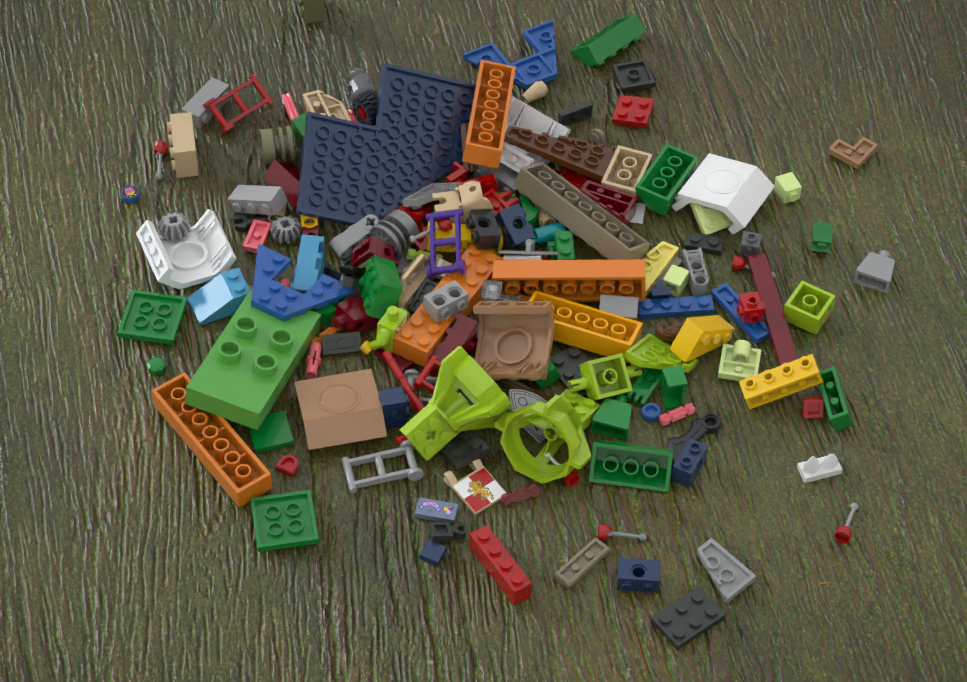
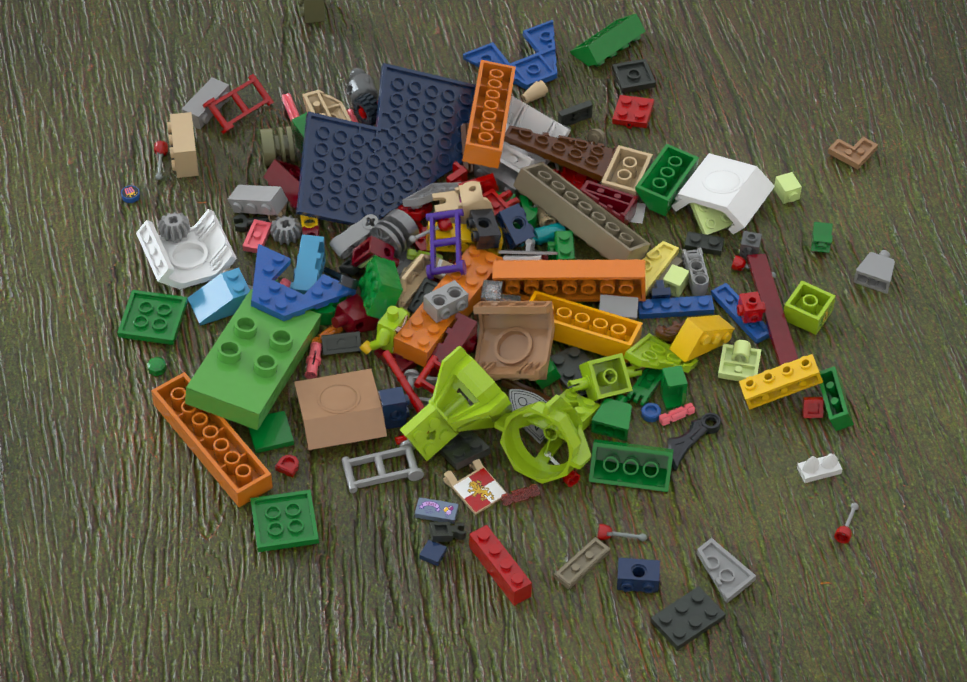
dark blue brick [671,438,708,488] -> none

